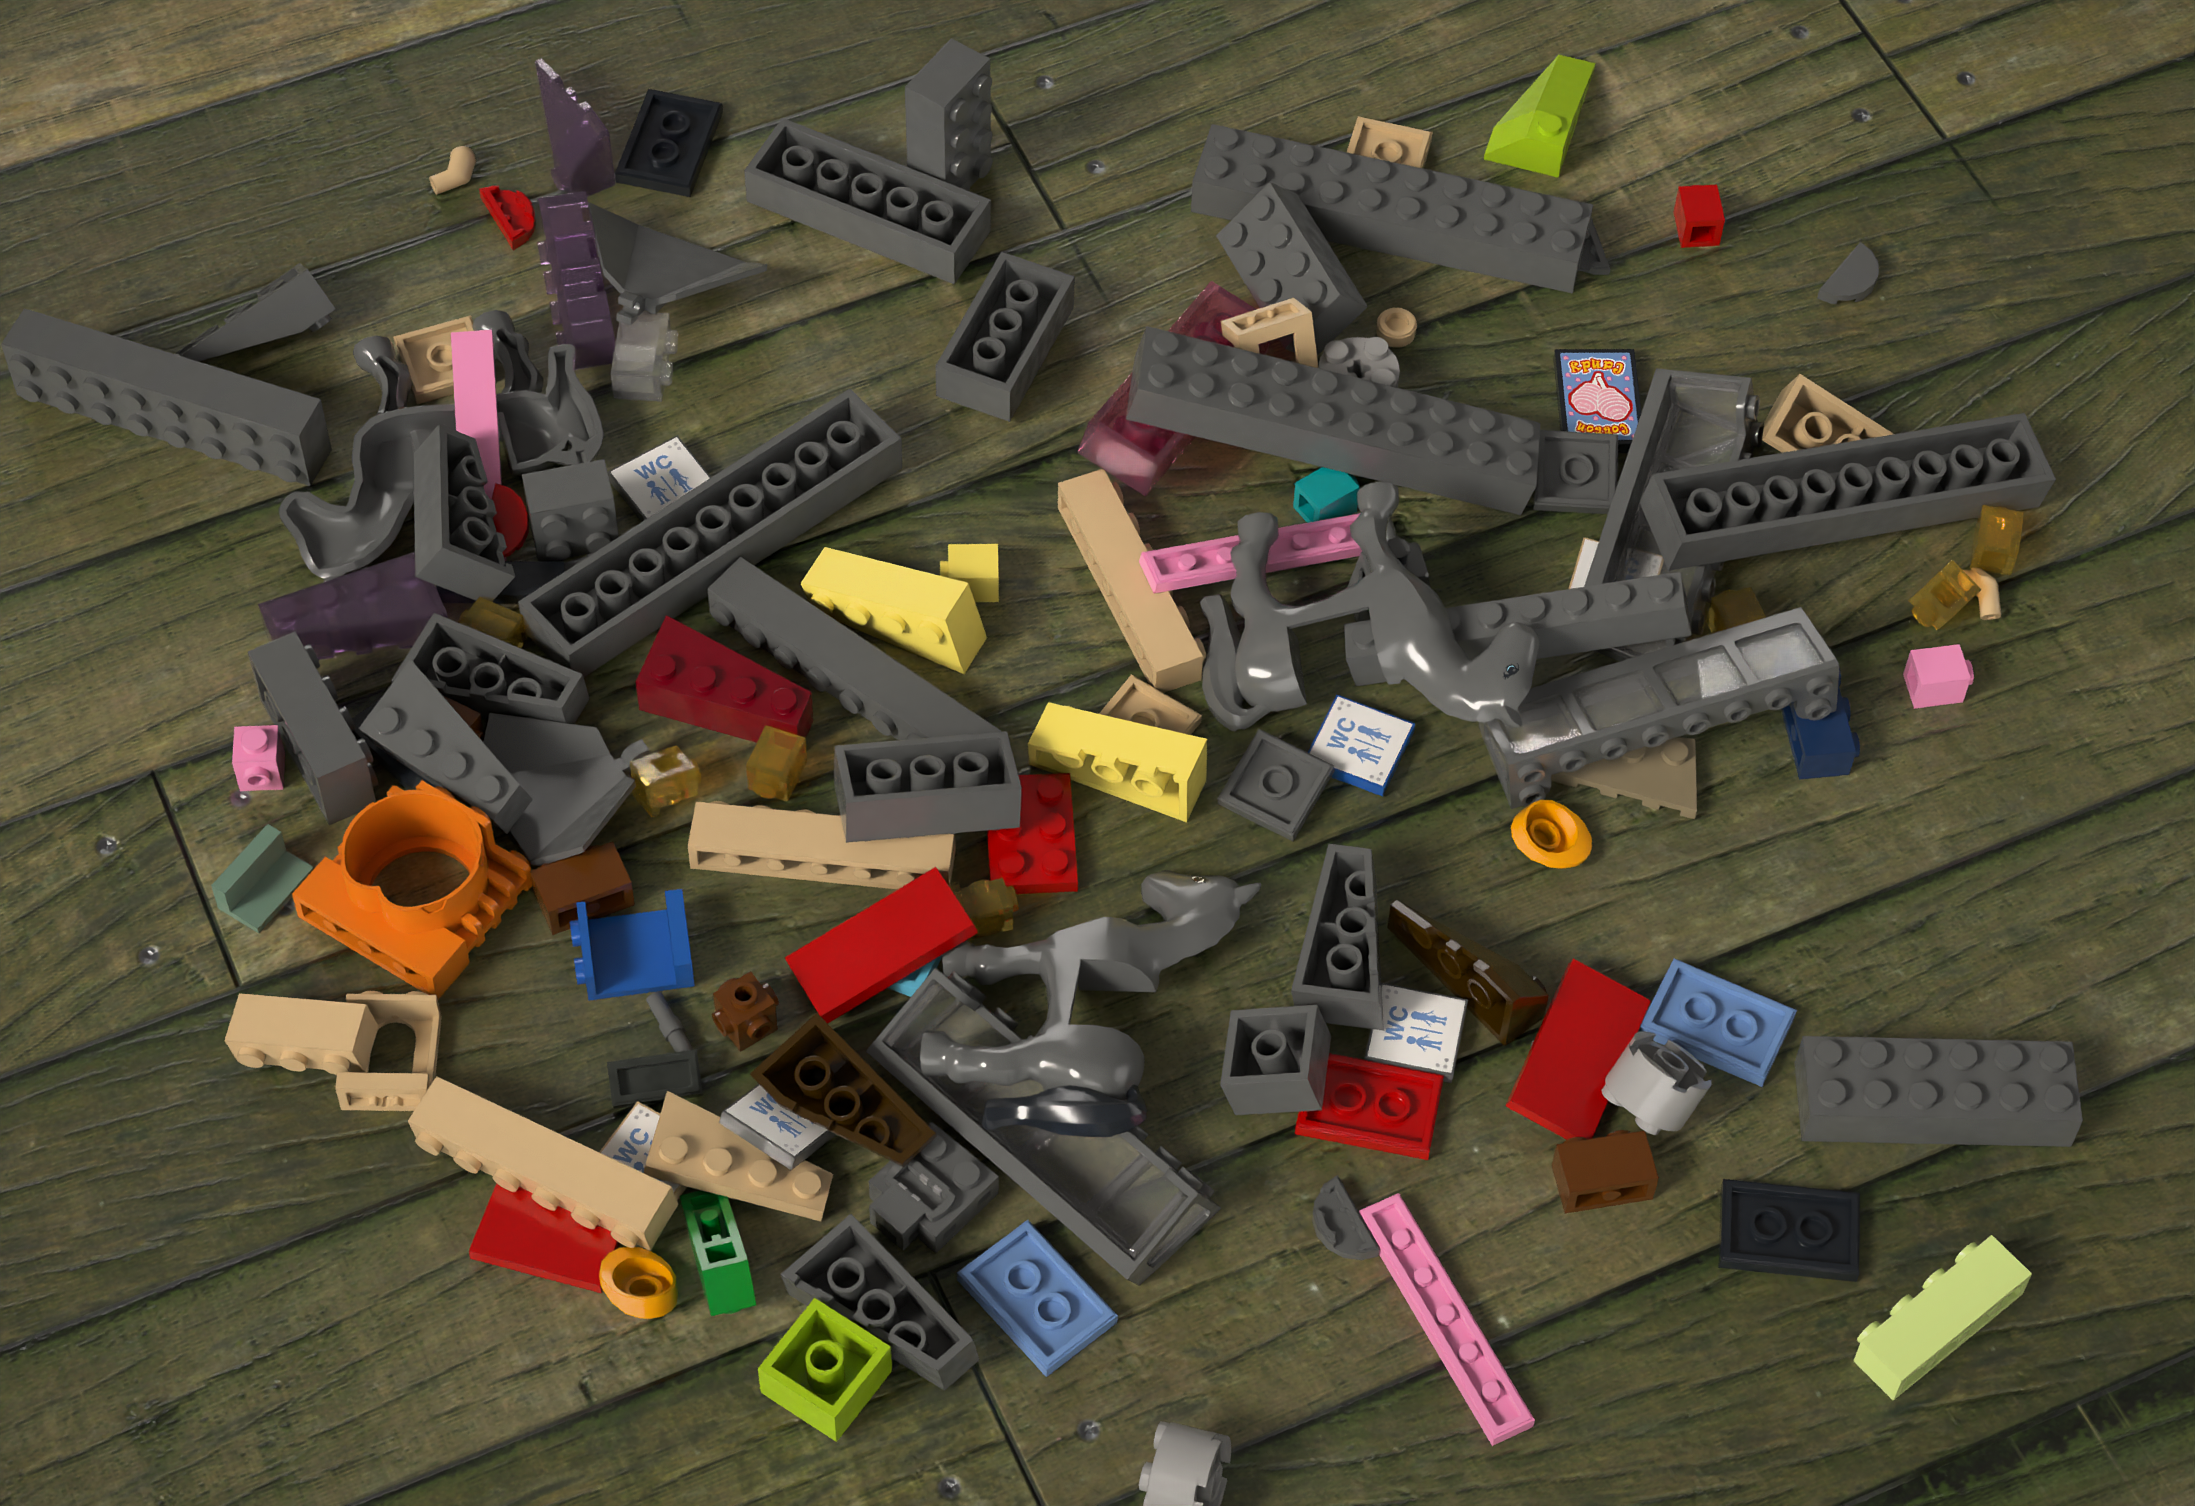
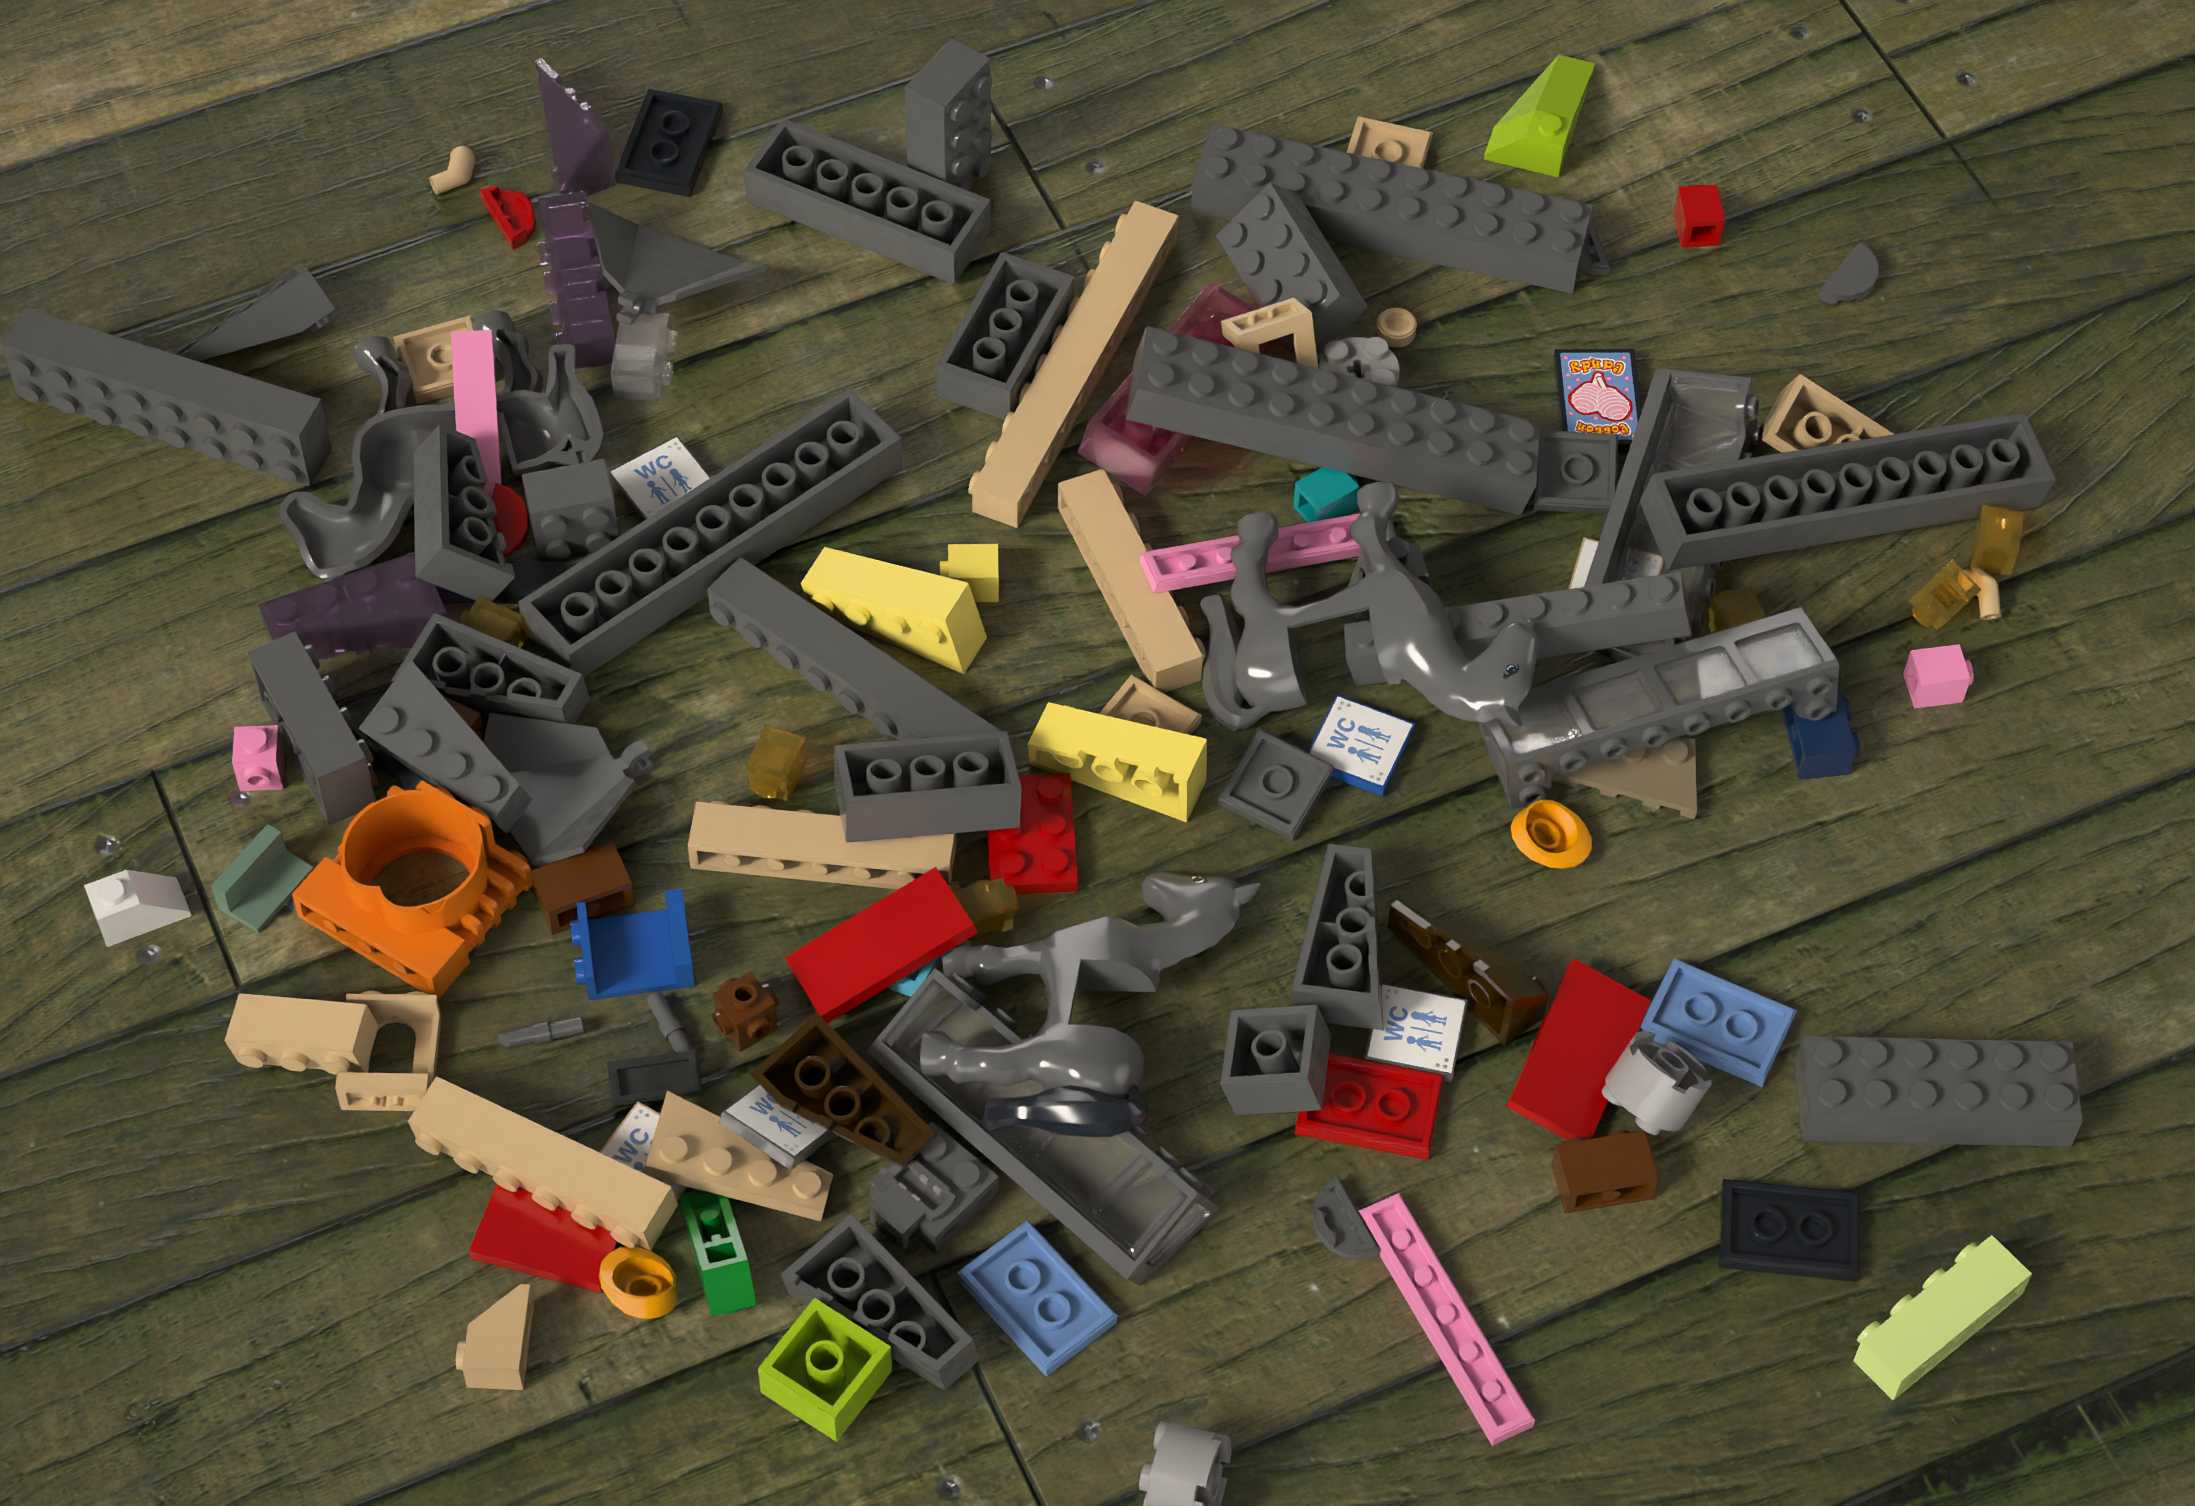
clear yellow brick [630,745,701,818] -> none
dark red wedge [636,615,813,755] -> none
none -> white slope [84,870,192,947]
none -> tan slope [456,1284,534,1390]
none -> dark grey piece [498,1016,585,1047]
none -> tan brick [968,201,1179,528]

